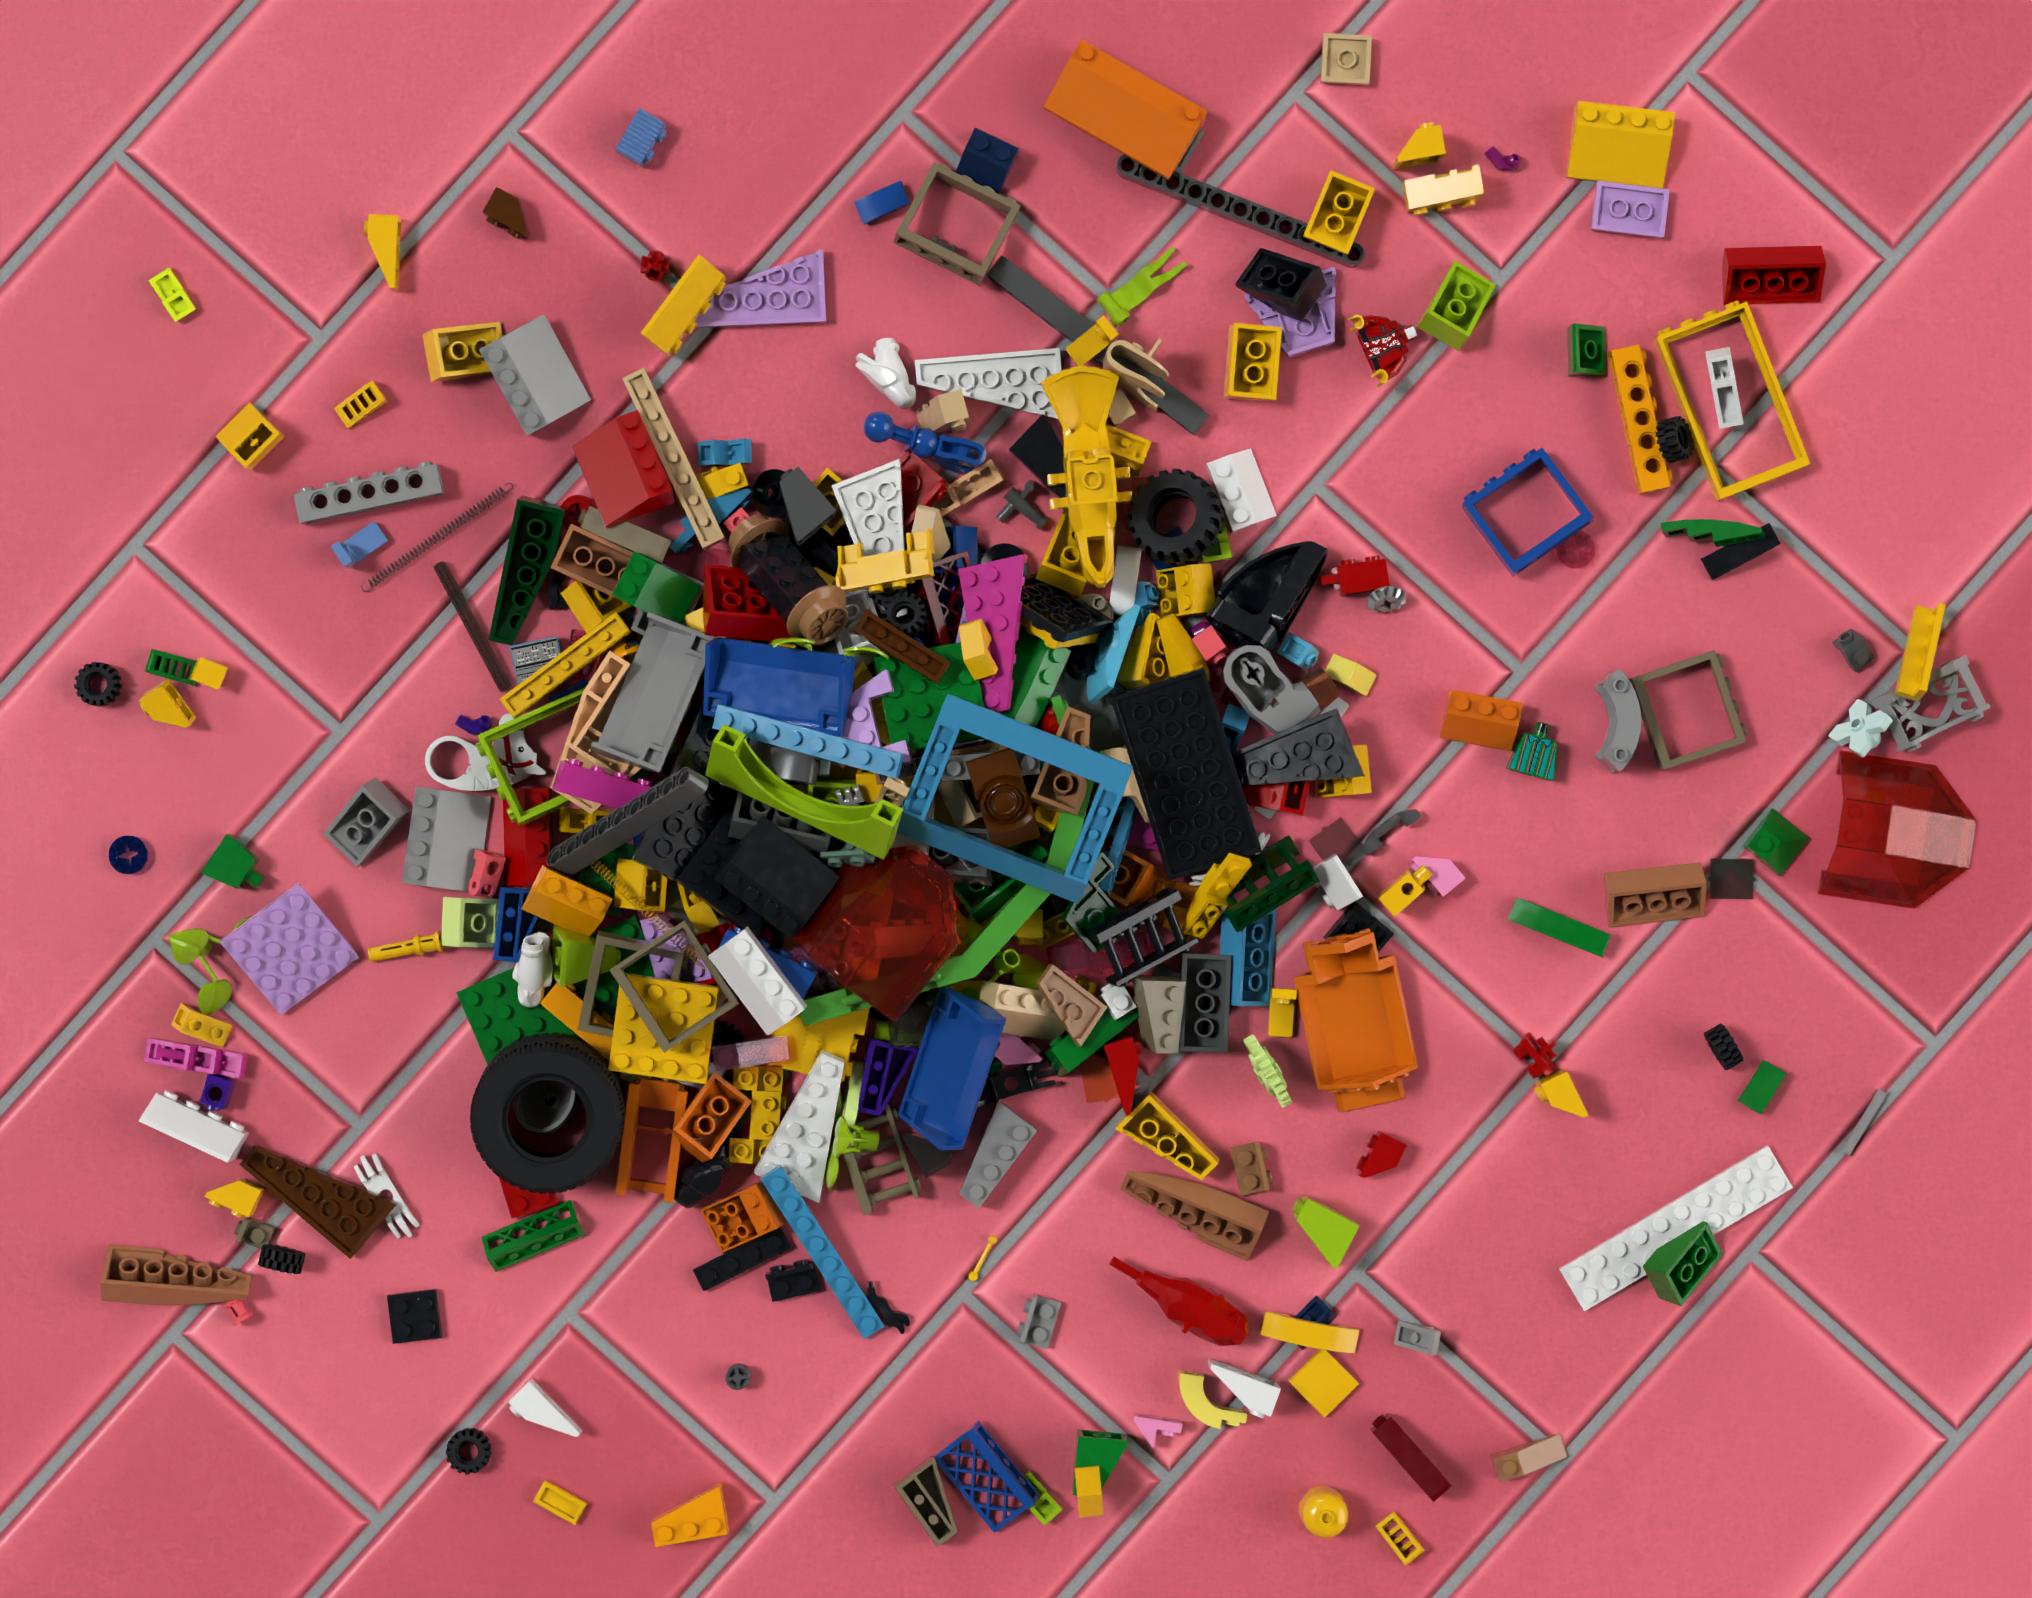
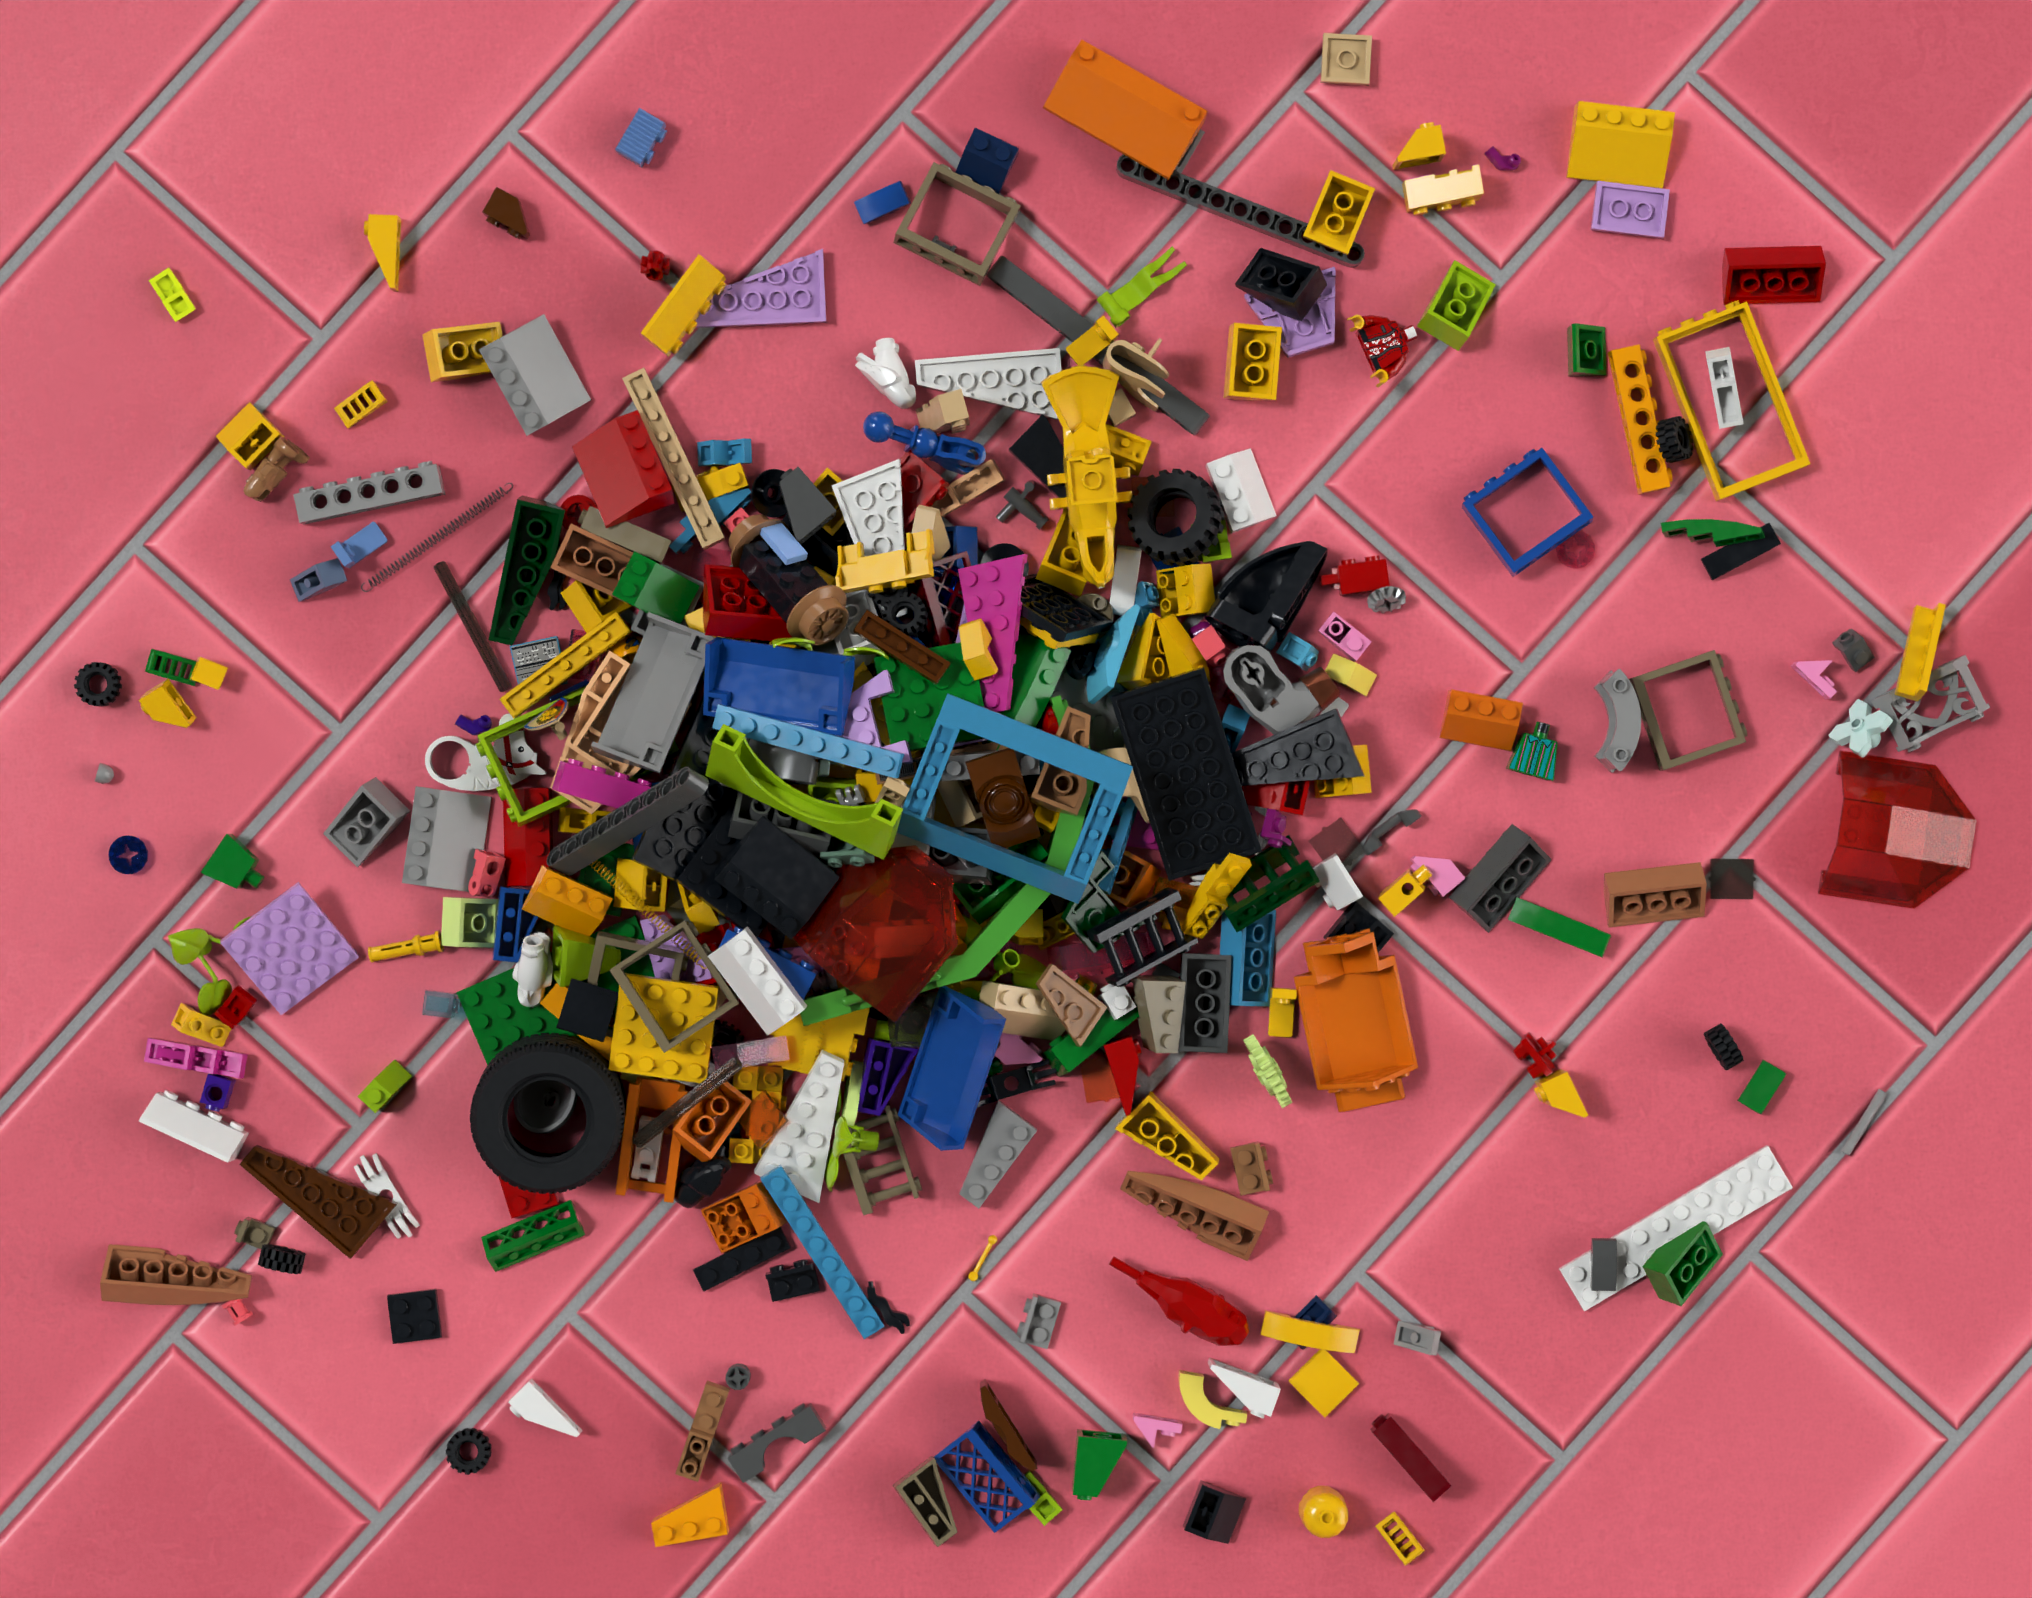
yellow slope [204,1179,265,1219] -> none
yellow tile [533,1479,587,1525] -> none
clear smoke slope [902,1130,954,1178] -> none
yellow slope [1075,1466,1104,1517] -> none
lime slope [1292,1195,1359,1269] -> none
red slope [1356,1131,1407,1178] -> none
medium nougat slope [1490,1433,1567,1482] -> none
green slope [1742,808,1810,876] -> none
none -> light grey hinge [95,763,114,784]
none -> red bracket [214,985,257,1029]
none -> medium nougat piece [243,436,310,502]
none -> sand blue slope [290,558,347,602]
none -> lime slope [357,1060,412,1113]
none -> clear light blue brick [422,990,460,1018]
none -> shield [523,697,569,740]
none -> black slope [556,978,618,1042]
none -> white plate [631,1115,665,1183]
none -> clear smoke axle [632,1057,743,1148]
none -> medium nougat slope [675,1381,730,1482]
none -> dark grey arch [727,1403,827,1483]
none -> clear orange piece [738,1090,789,1149]
none -> light blue tile [760,523,808,565]
none -> reddish brown slope [980,1379,1037,1472]
none -> black slope [1183,1480,1246,1544]
none -> magenta bracket [1260,809,1292,848]
none -> bright pink slope [1318,612,1371,662]
none -> dark grey slope [1449,824,1552,933]
none -> dark grey slope [1590,1238,1617,1291]
none -> bright pink slope [1791,660,1837,699]

